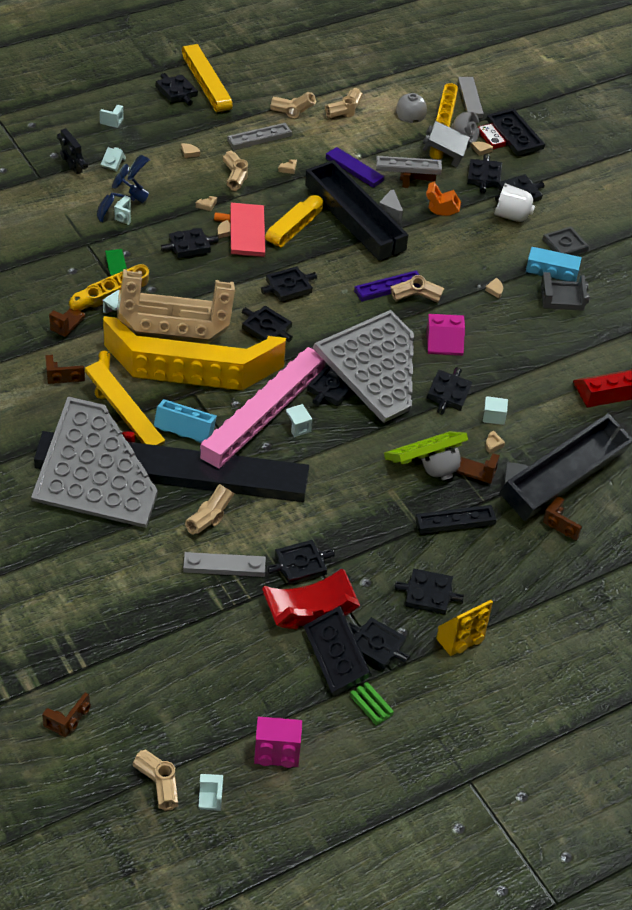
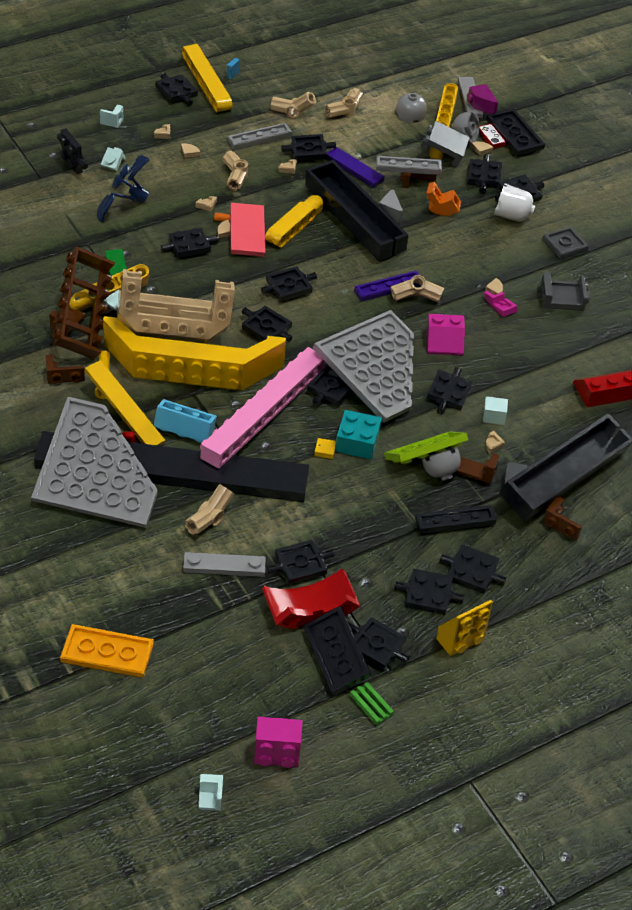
reddish brown bracket [42,692,91,738] -> none
light aqua bracket [114,196,131,225] -> none
tan piece [133,749,178,811] -> none
light aqua panel [286,404,312,437] -> none
medium azure brick [526,247,582,282] -> none
none -> reddish brown window [52,246,115,361]
none -> light orange tile [60,624,154,678]
none -> tan tile [154,124,170,139]
none -> dark azure tile [227,58,240,79]
none -> black plate [281,134,336,161]
none -> yellow tile [314,438,336,459]
none -> teal brick [335,410,382,460]
none -> black plate [440,545,507,593]
none -> magenta slope [467,84,498,114]
none -> dark pink slope [484,291,517,317]

